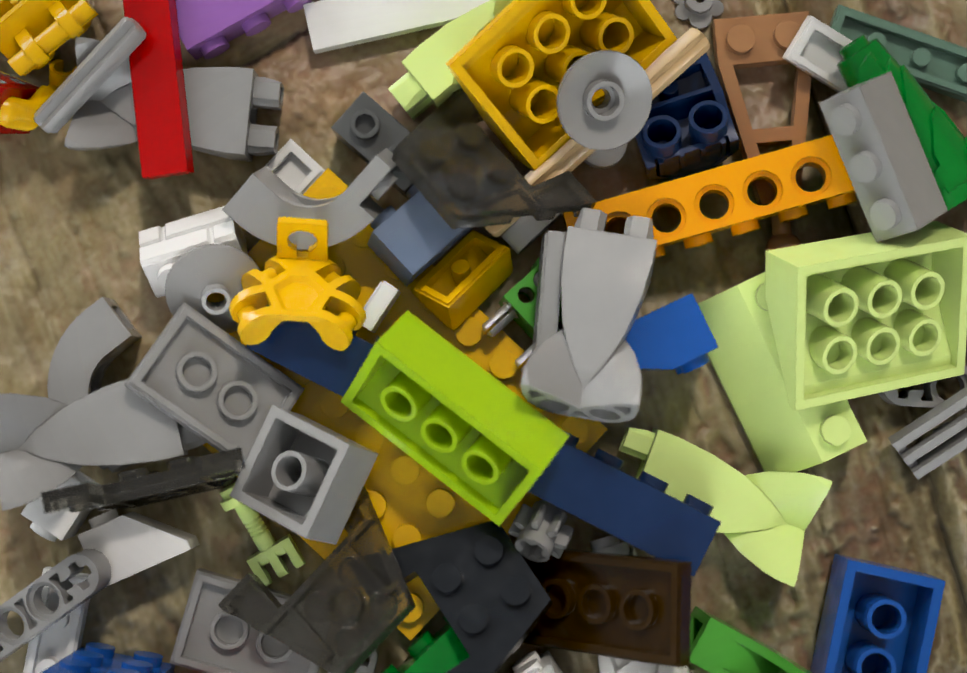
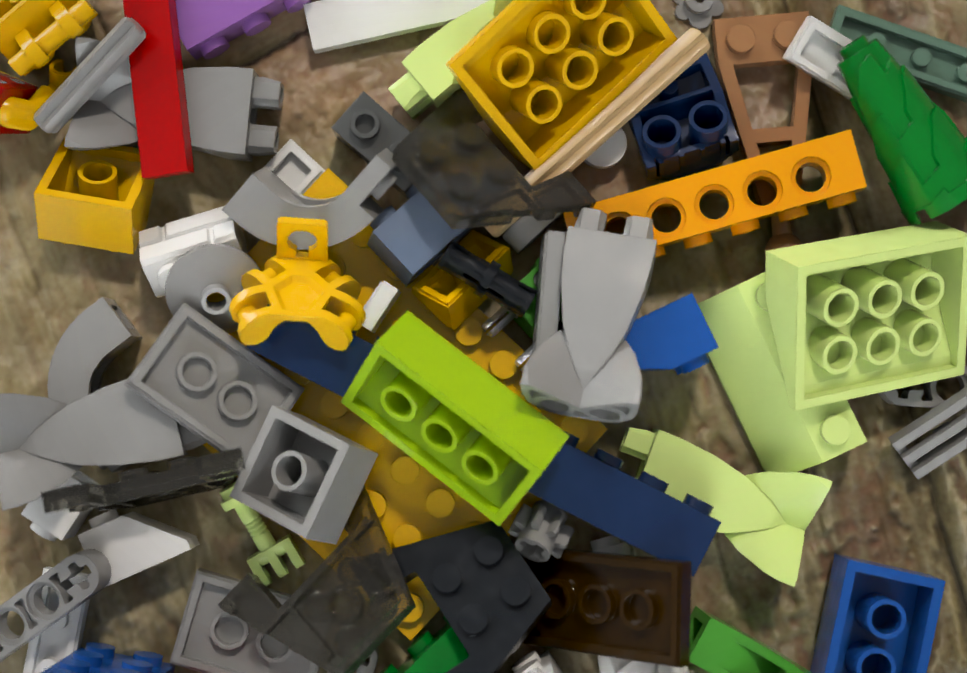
light grey dish [556,50,652,150] -> none
light grey brick [819,71,948,242] -> none
none -> yellow slope [34,136,155,255]
none -> black pin [437,240,538,318]

